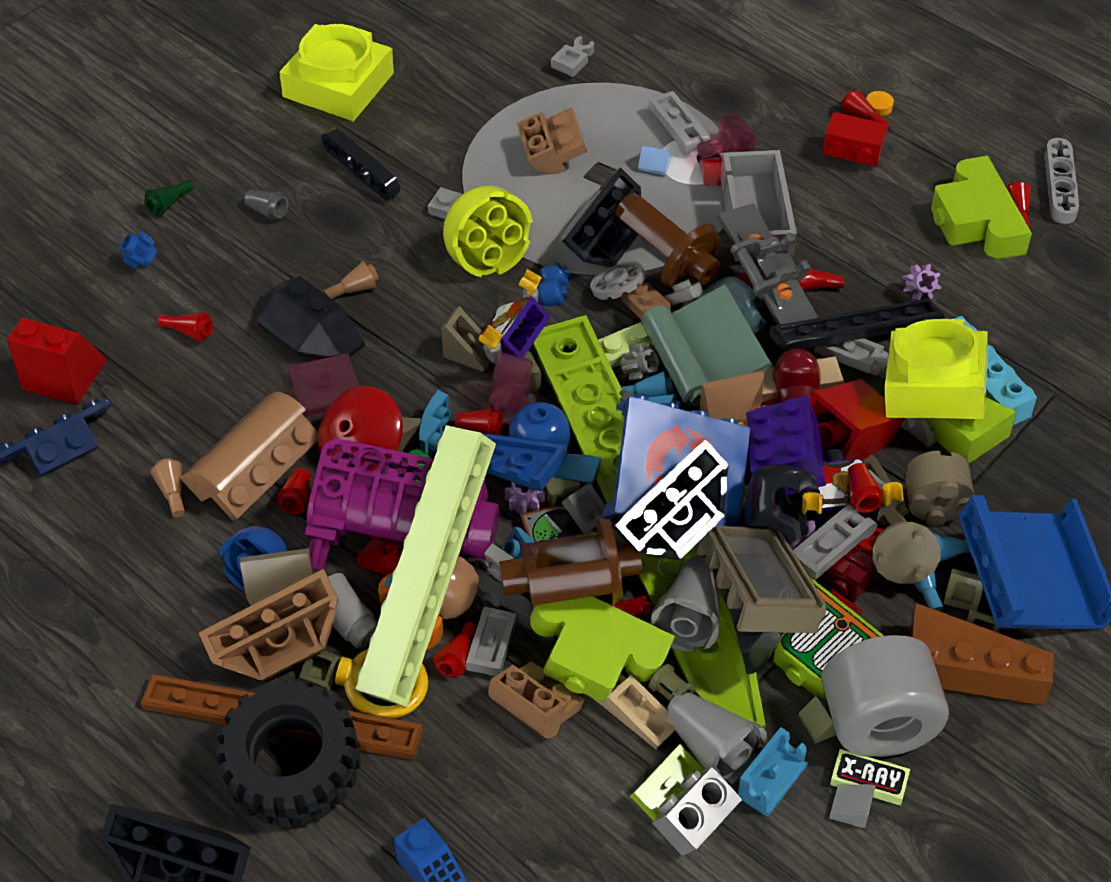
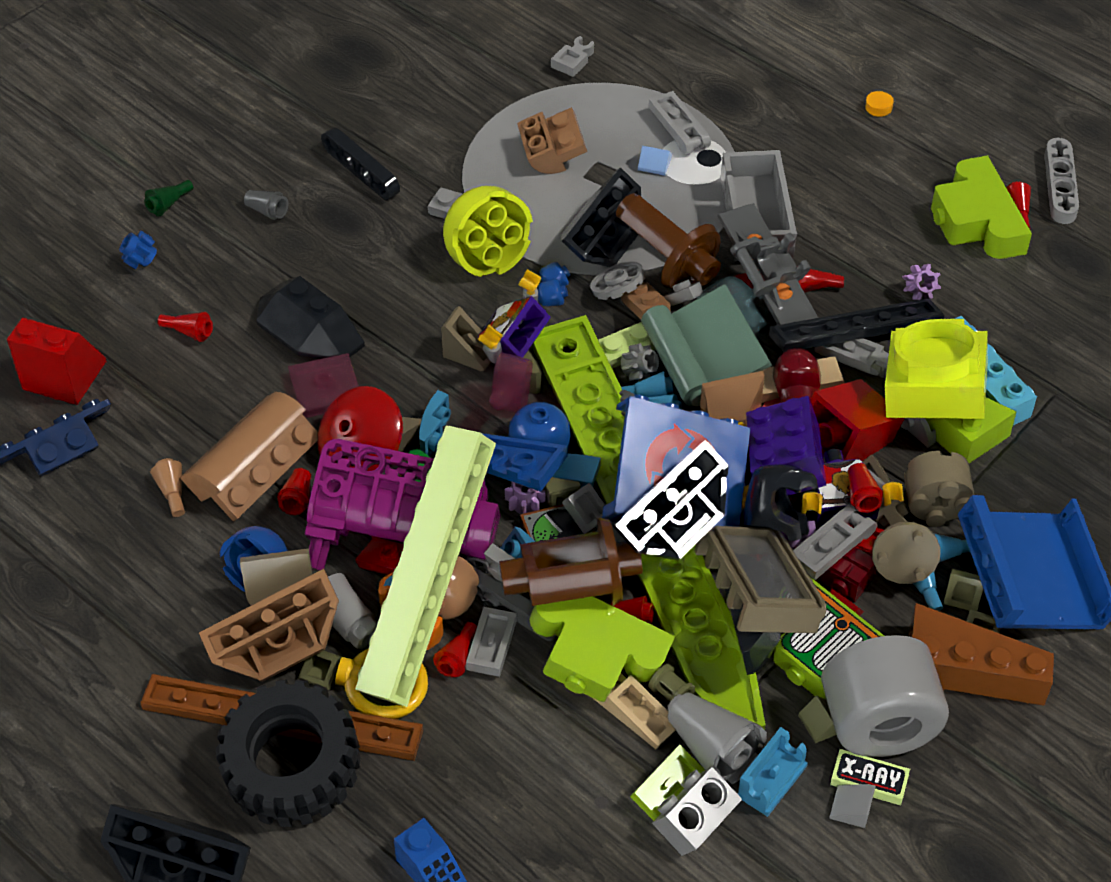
neon yellow container [280,24,394,122] -> none
medium nougat cone [324,261,379,299] -> none
red cone [455,408,504,436] -> none
medium nougat brick [488,661,585,739] -> none
light grey cone [650,557,720,652] -> none
clear pink beam [697,113,757,158] -> none
red slope [700,158,722,186] -> none
red brick [822,112,888,167] -> none
red cone [841,89,889,124] -> none

